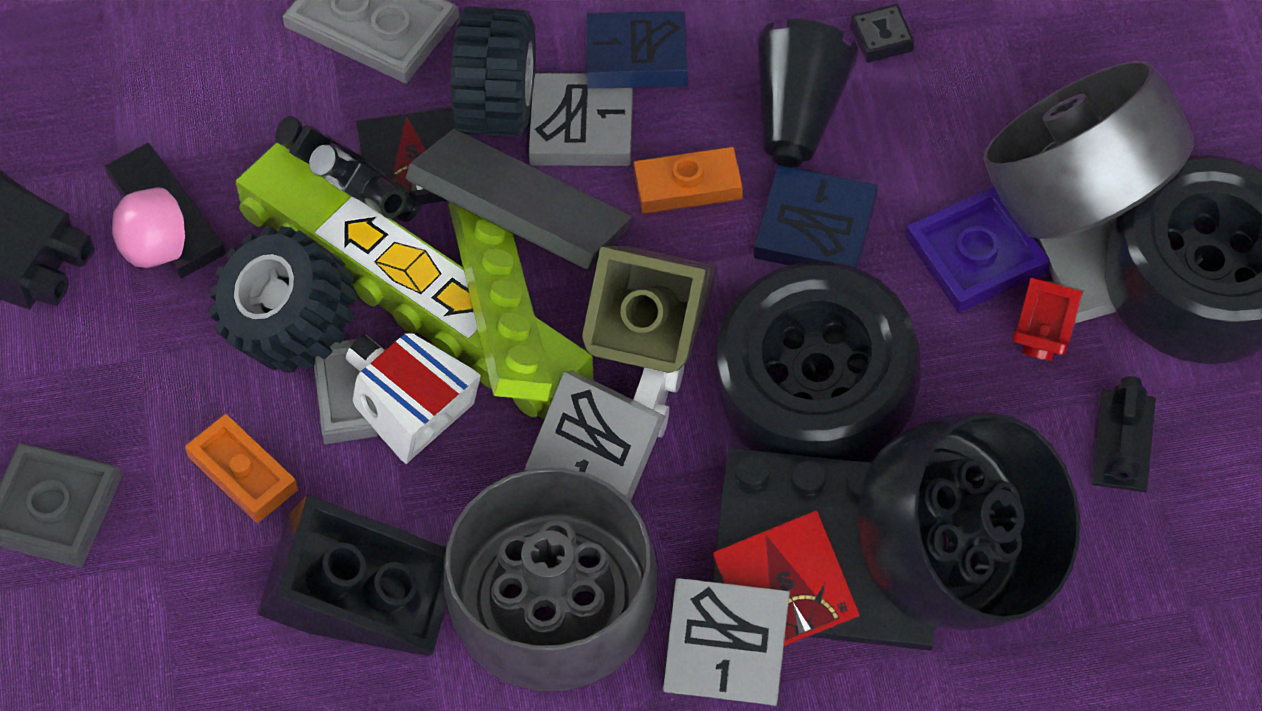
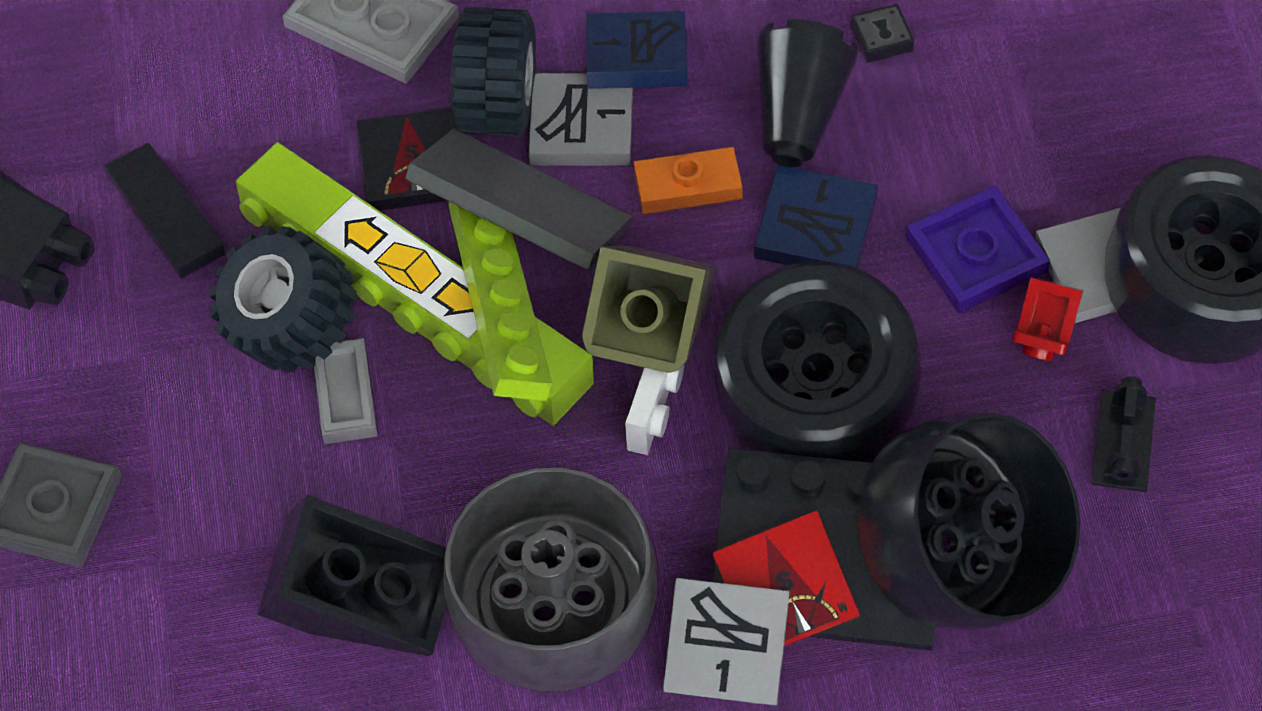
bright pink hair [112,187,185,268] -> none
orange plate [184,414,299,524] -> none
black piece [275,116,421,222] -> none
white torso [345,333,481,464] -> none
light grey tile [524,370,666,502] -> none
flat silver wheel [983,61,1194,239] -> none

